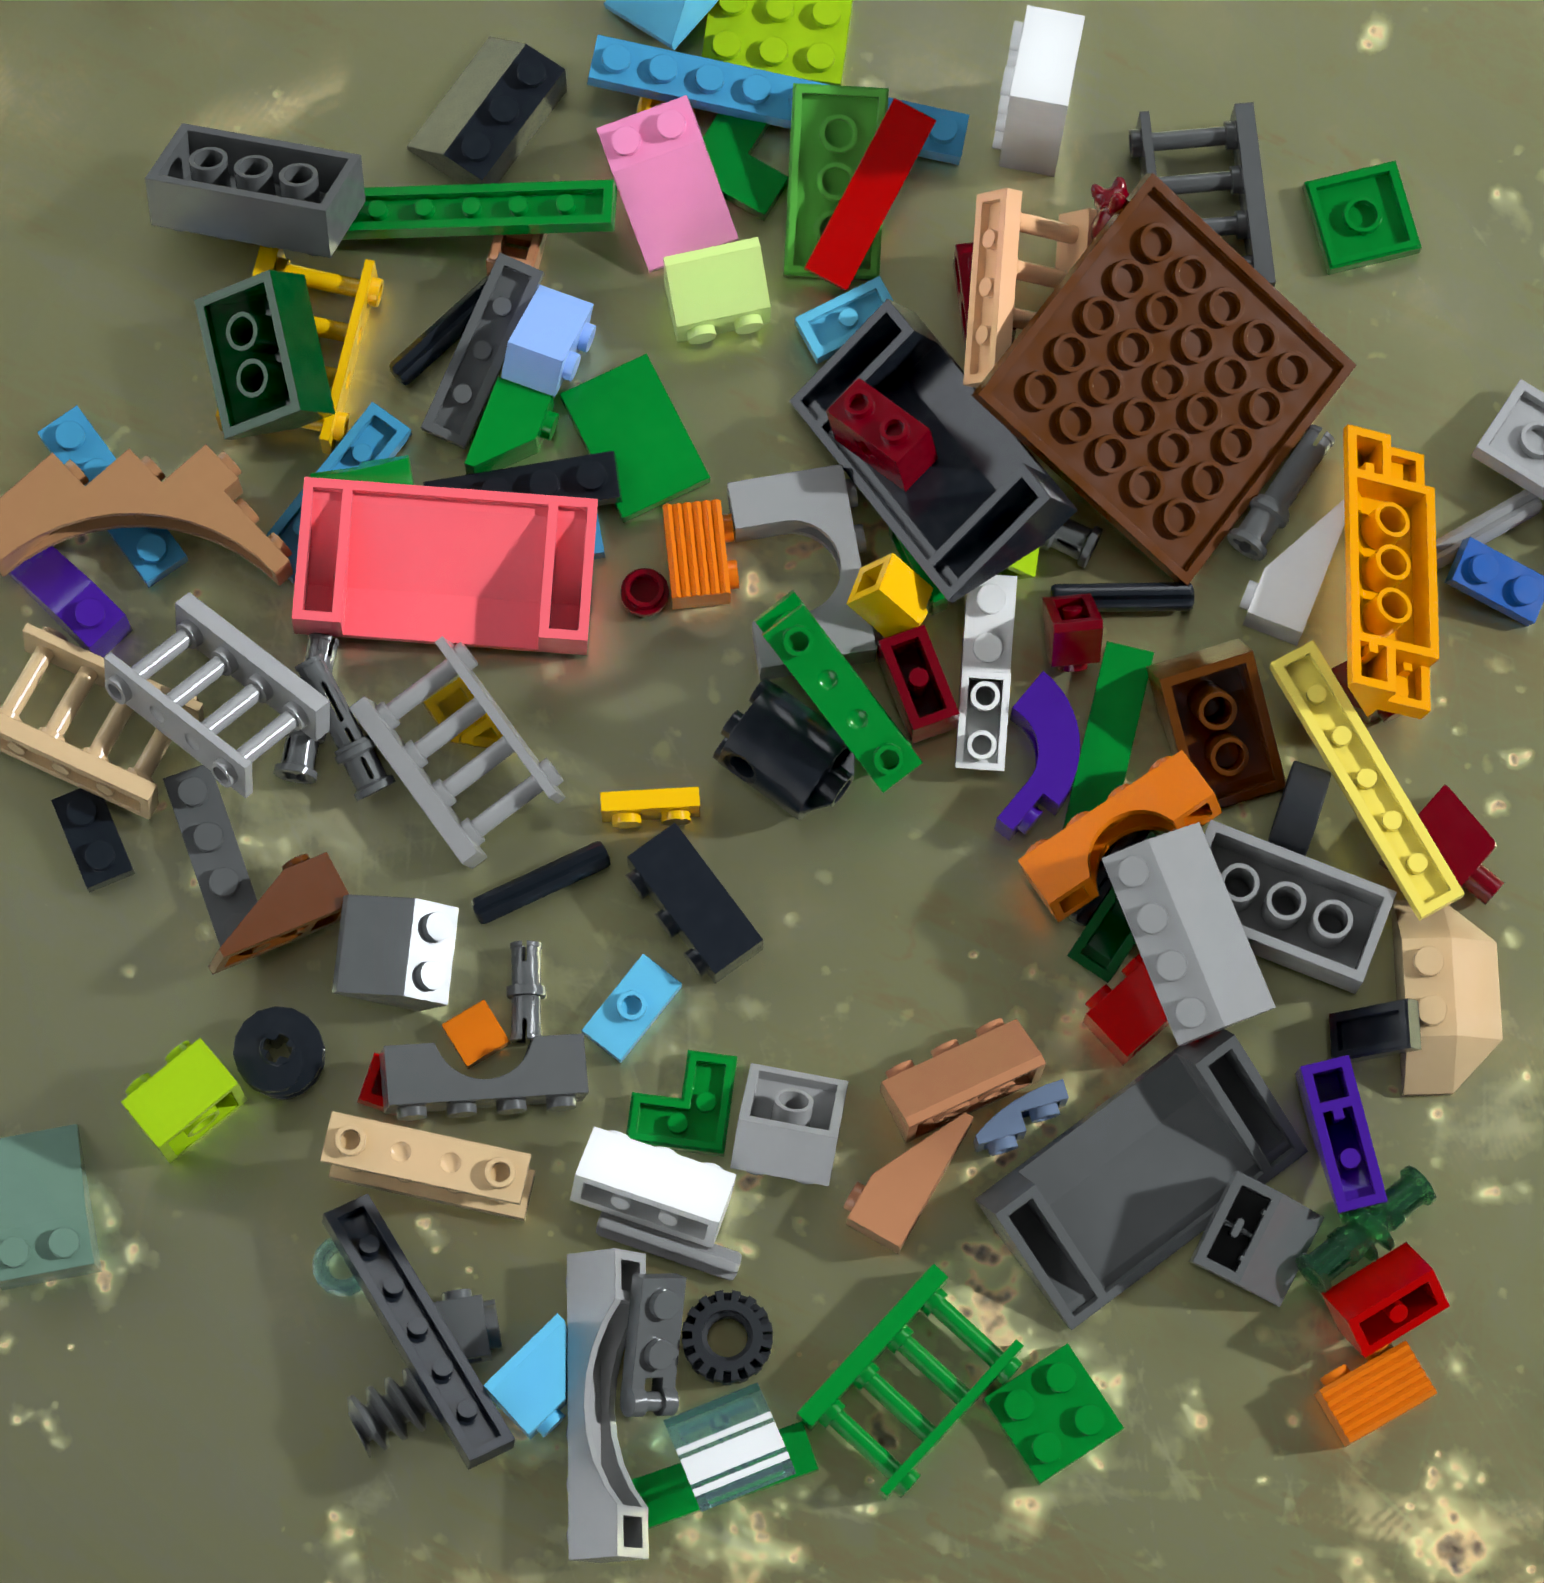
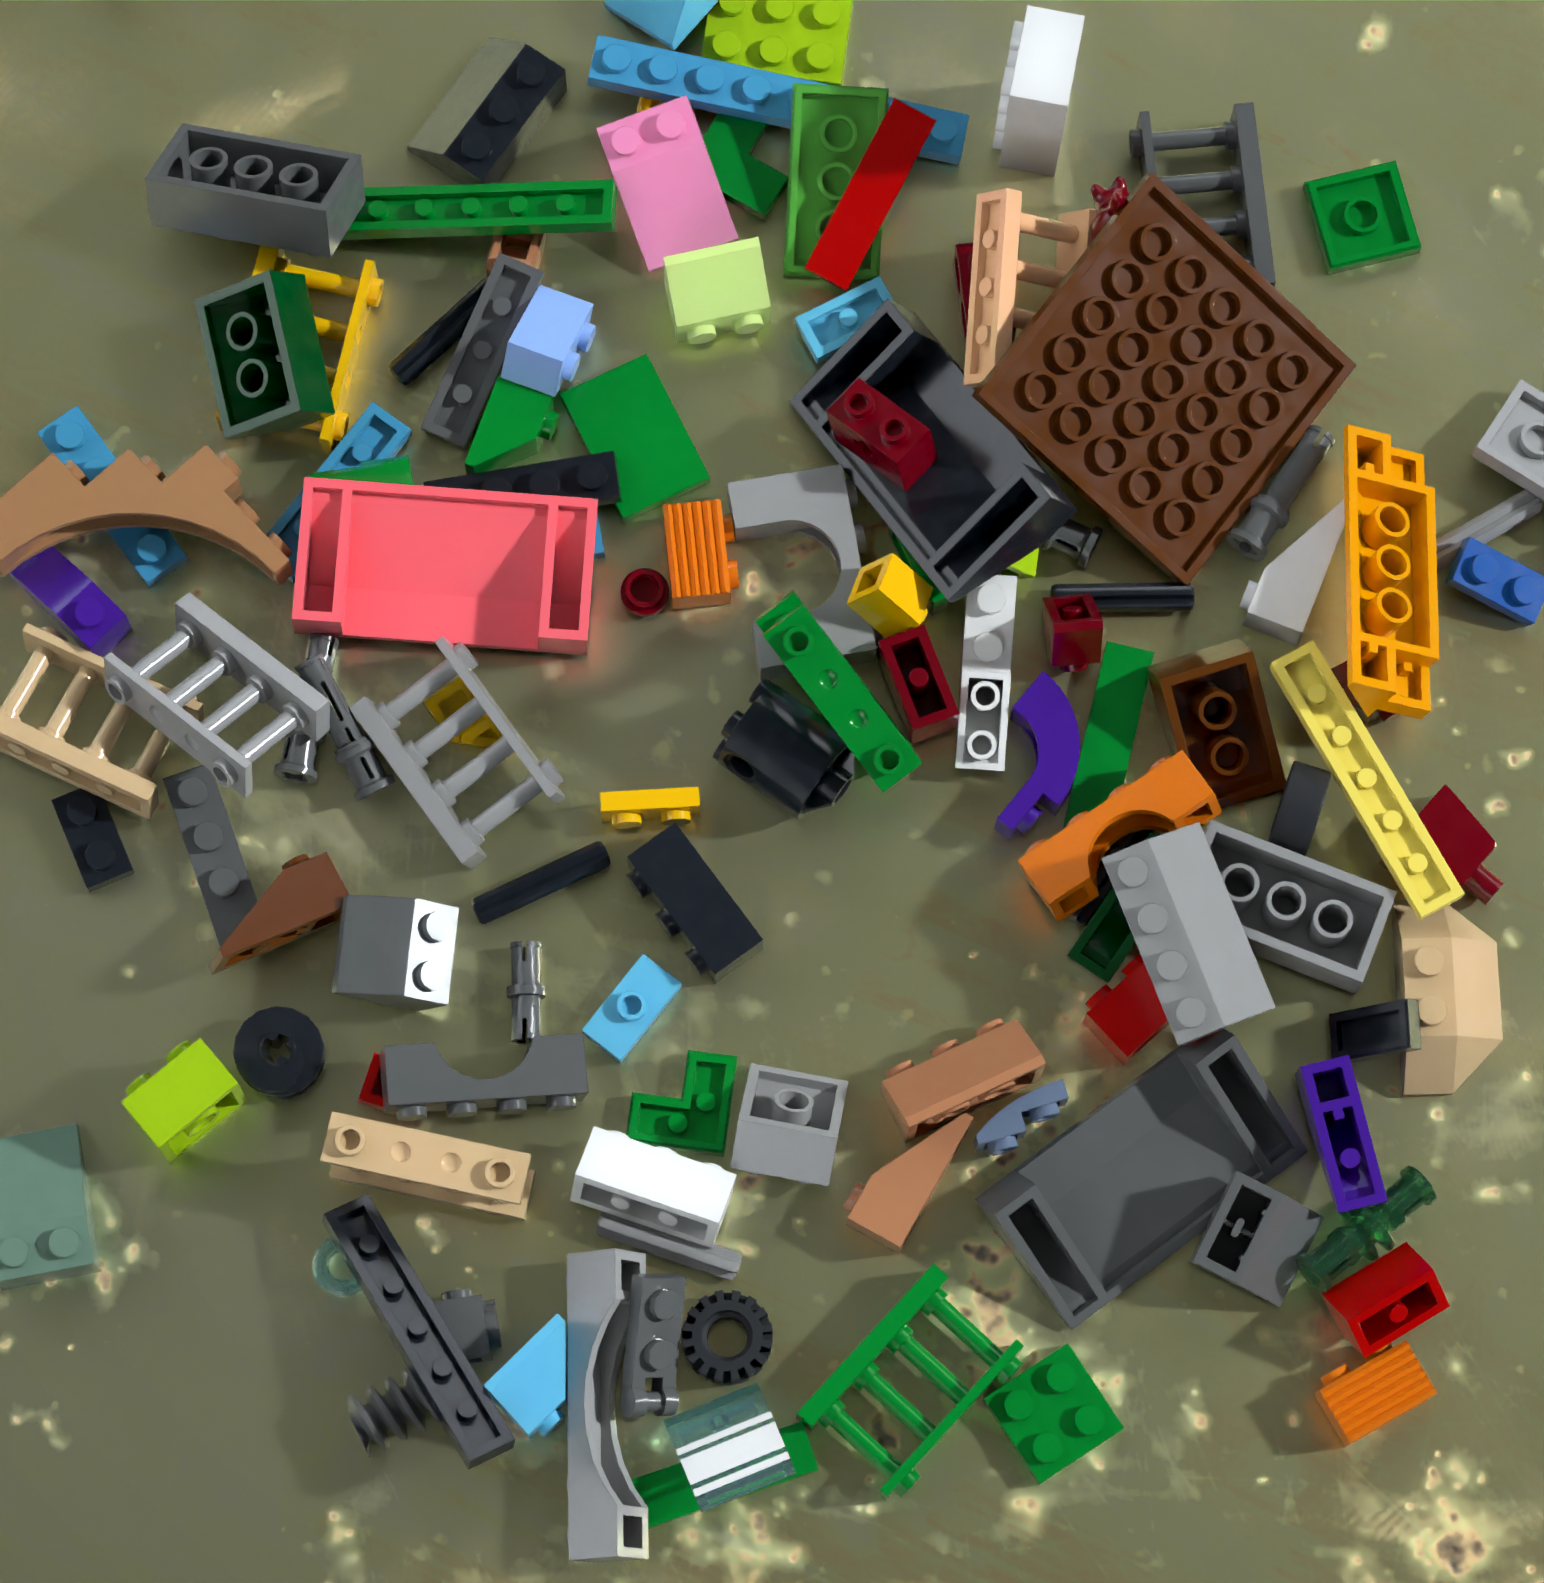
orange tile [442,999,510,1069] -> none

